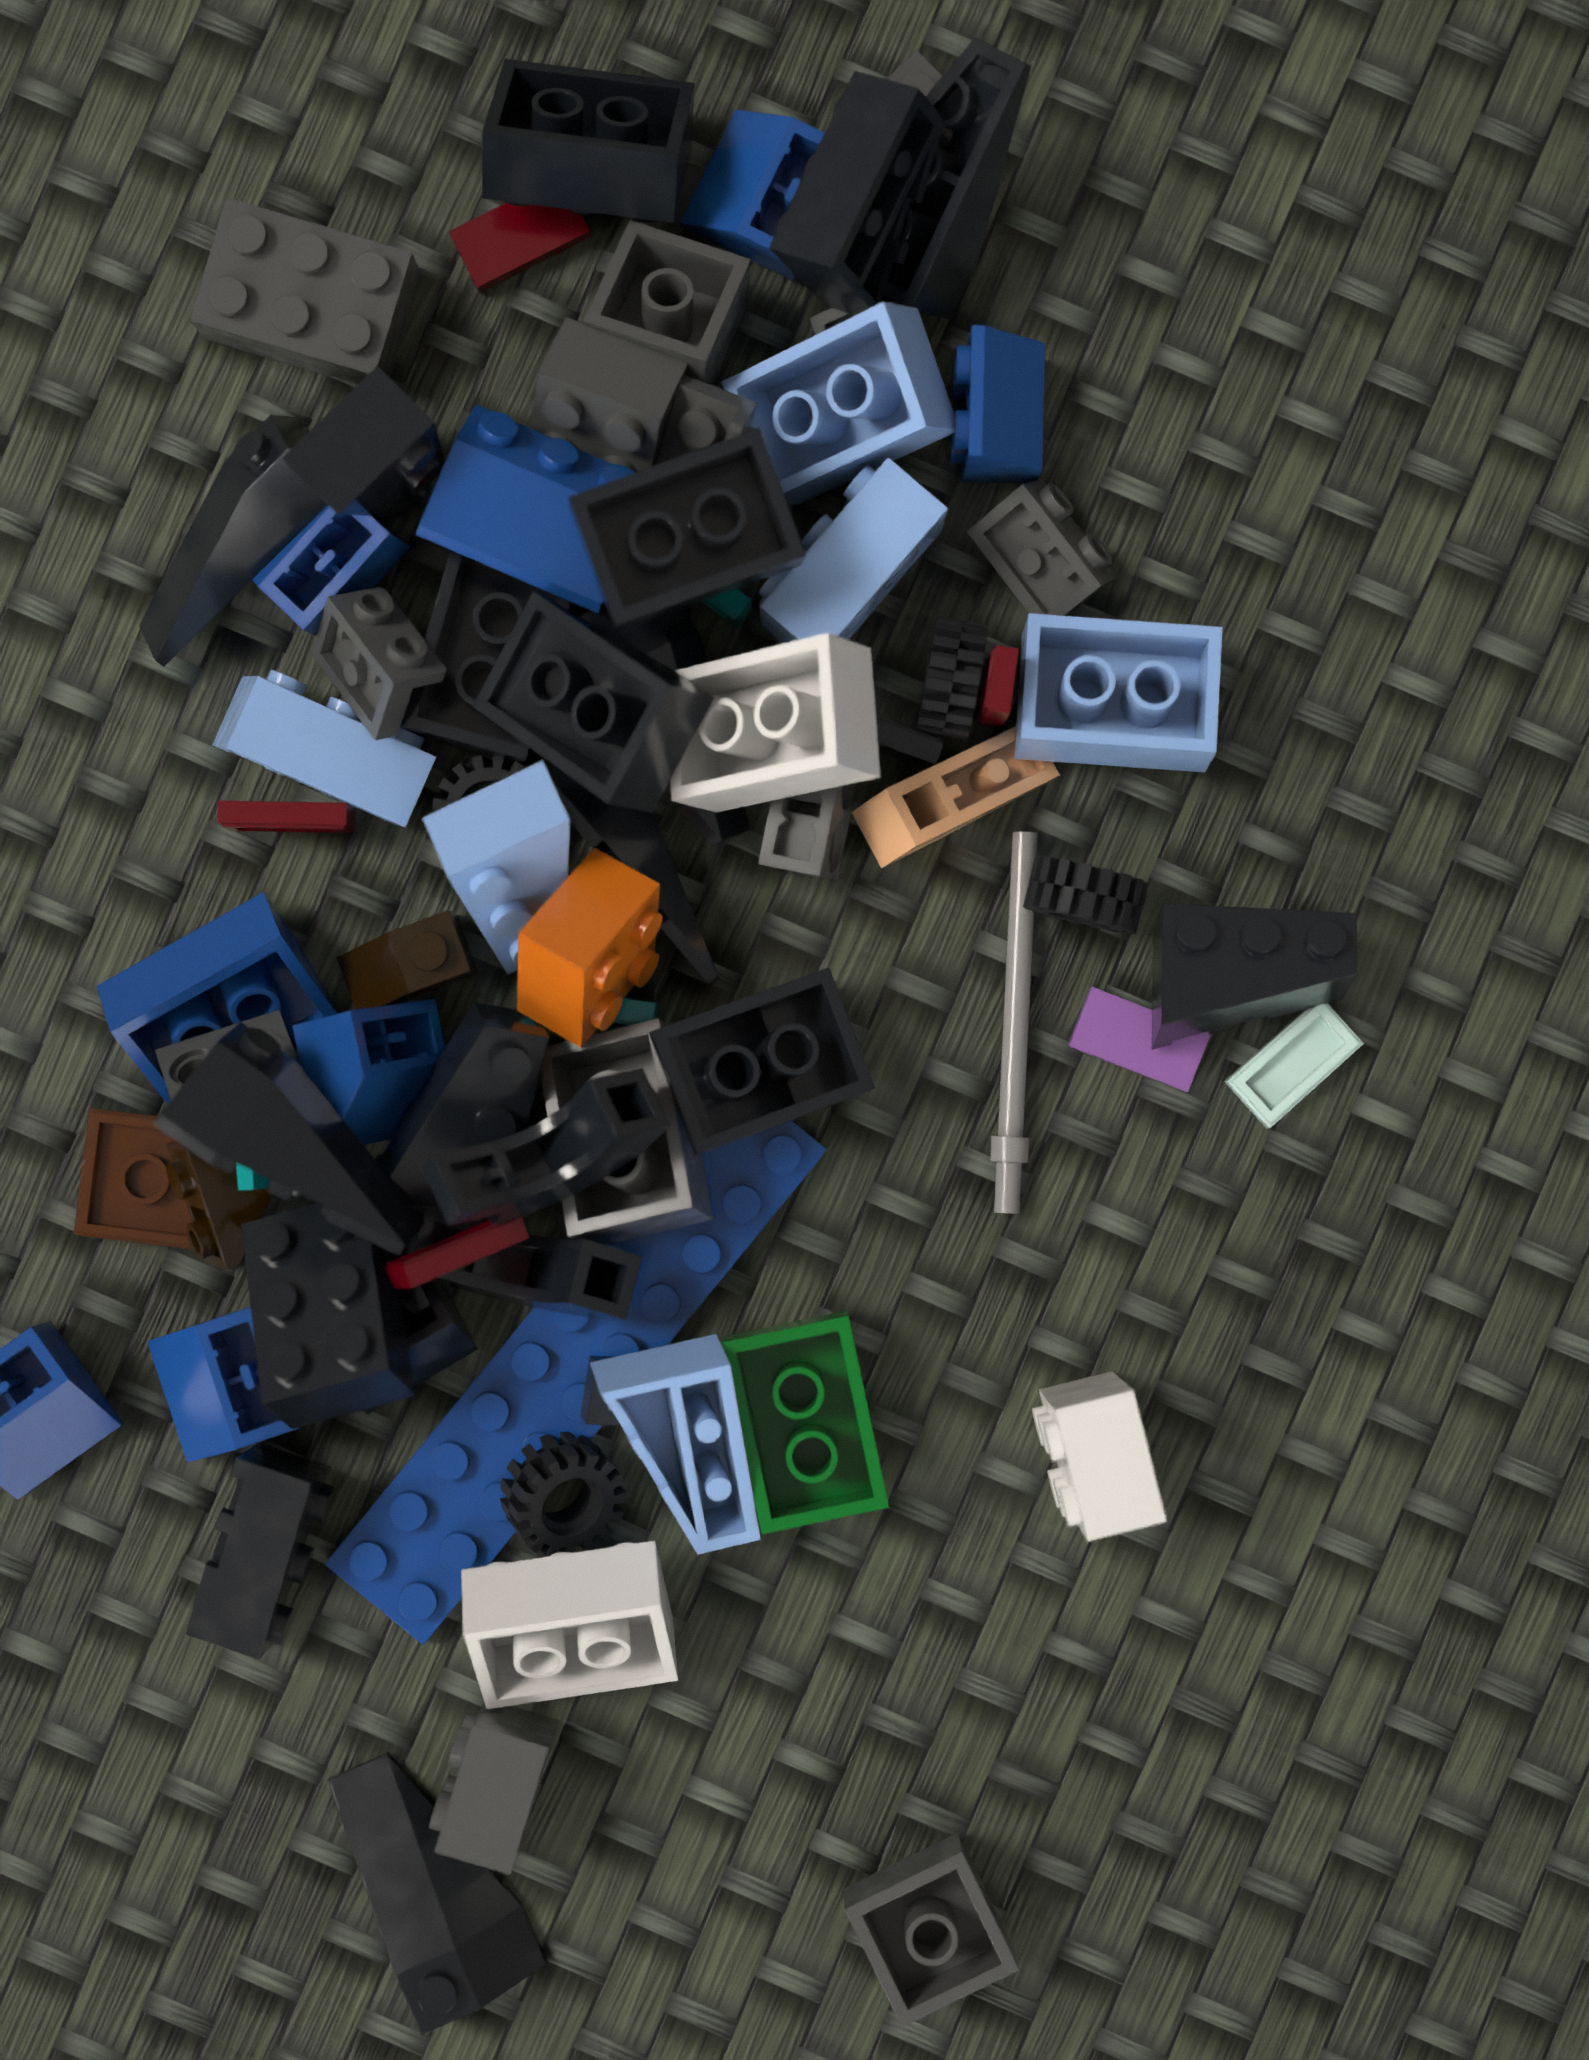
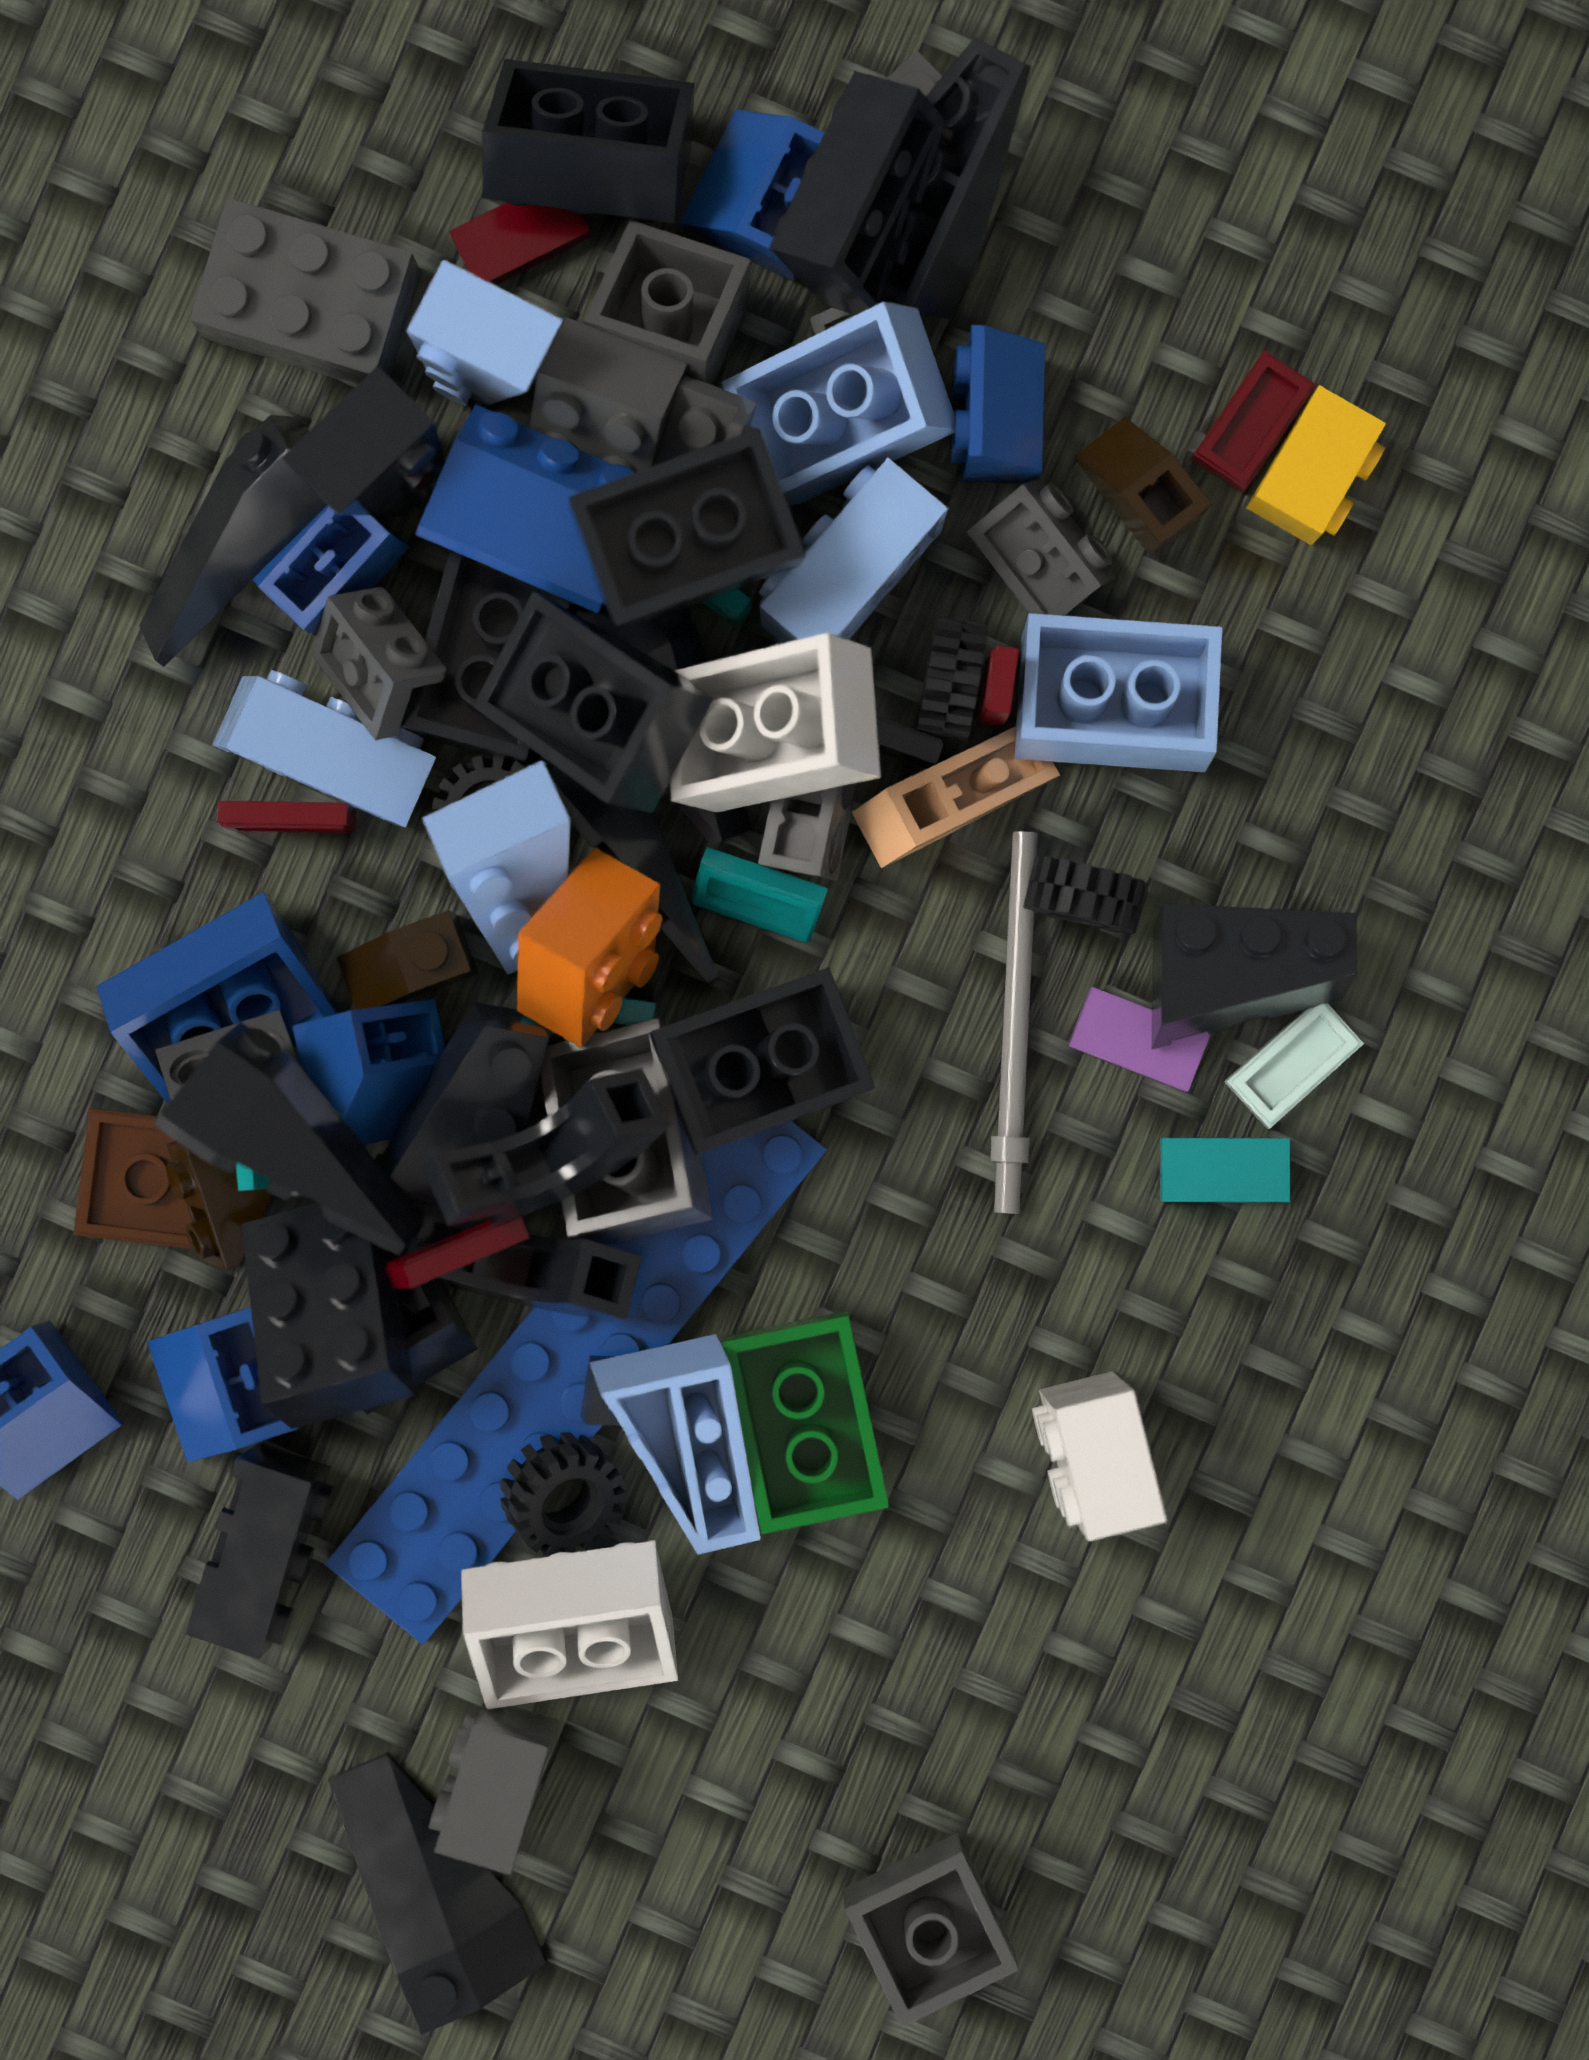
none -> light blue wedge [407,260,562,406]
none -> teal tile [690,847,828,944]
none -> dark brown slope [1074,417,1212,558]
none -> teal tile [1160,1138,1290,1202]
none -> dark red tile [1190,350,1316,494]
none -> yellow brick [1246,385,1386,546]

